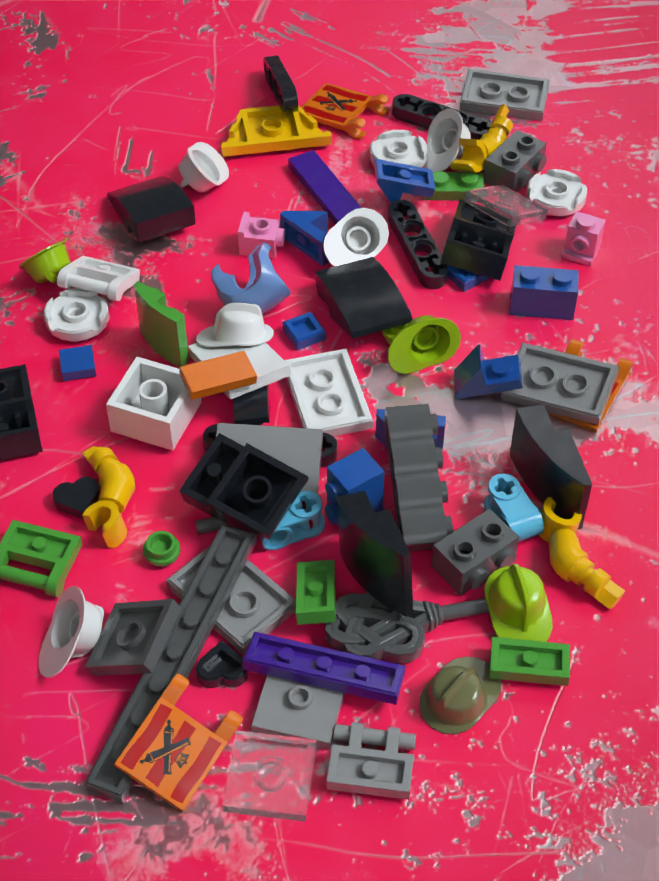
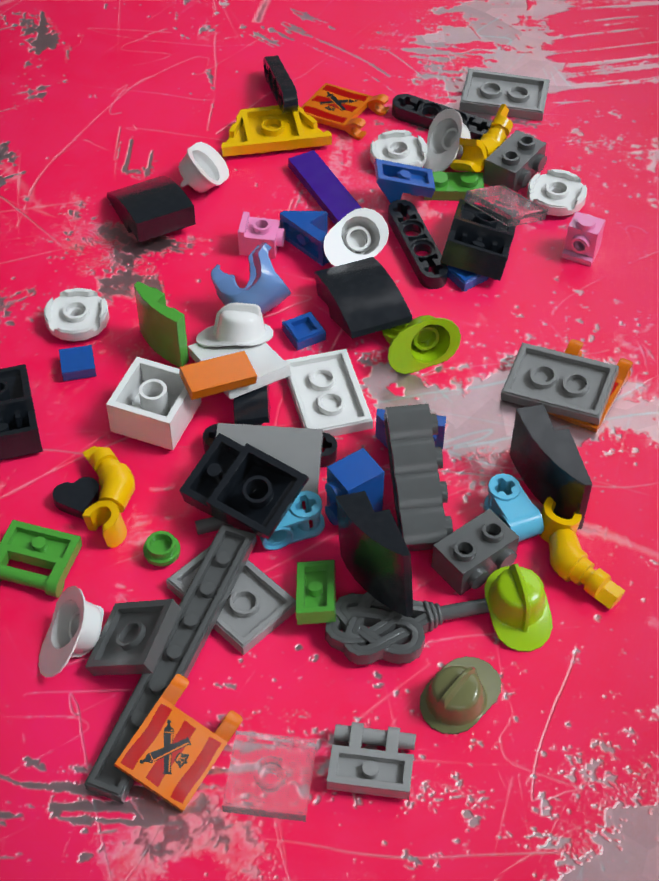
lime piece [19,237,71,284] -> none
white plate [57,256,140,301] -> none
black tile [196,640,248,688] -> none
dark purple tile [243,632,406,705] -> none
light grey plate [251,675,345,750] -> none
blue slope [454,344,523,399] -> none
bright green plate [489,637,570,686] -> none
blue brick [509,265,579,320] -> none

